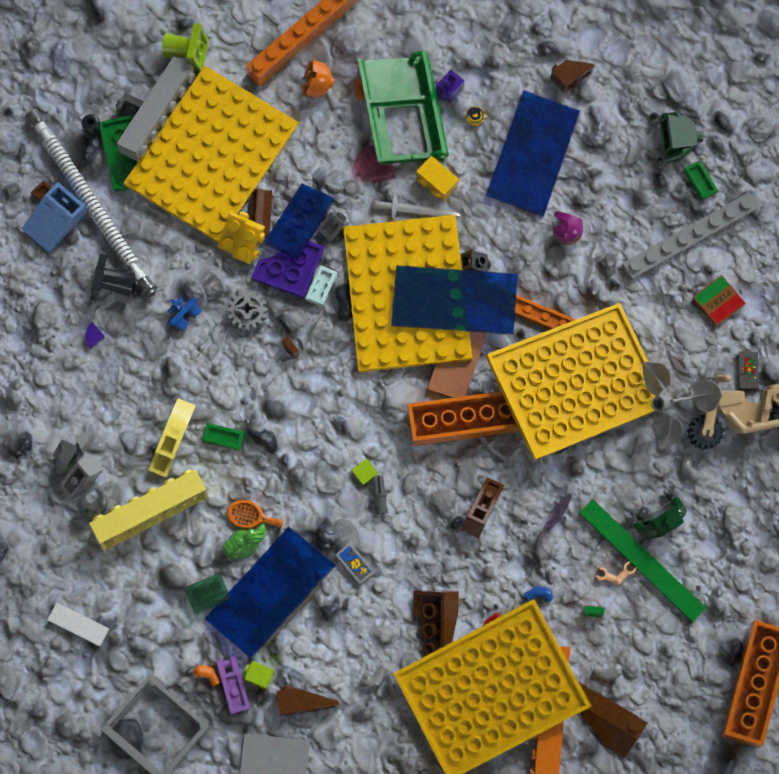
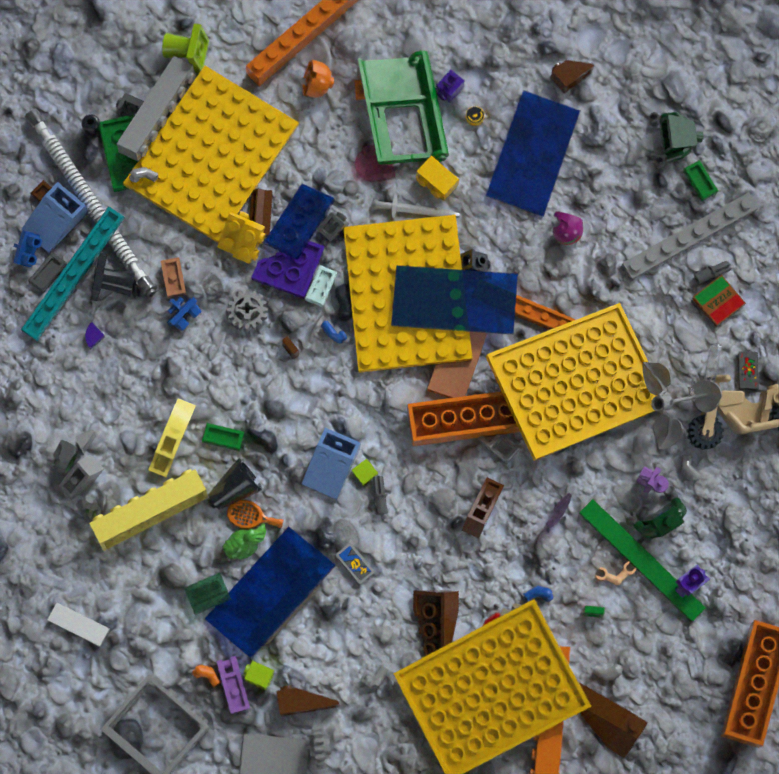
none -> blue hips [13,230,42,268]
none -> teal tile [21,206,125,341]
none -> dark grey tile [28,252,67,293]
none -> light grey arm [129,167,158,183]
none -> nougat plate [161,257,186,298]
none -> black cone [207,458,263,510]
none -> medium blue slope [301,428,361,500]
none -> light grey gear [309,725,331,770]
none -> blue arm [321,321,347,344]
none -> medium lavender hips [636,466,669,494]
none -> dark purple hips [675,565,710,597]
none -> dark grey axle [694,261,732,285]

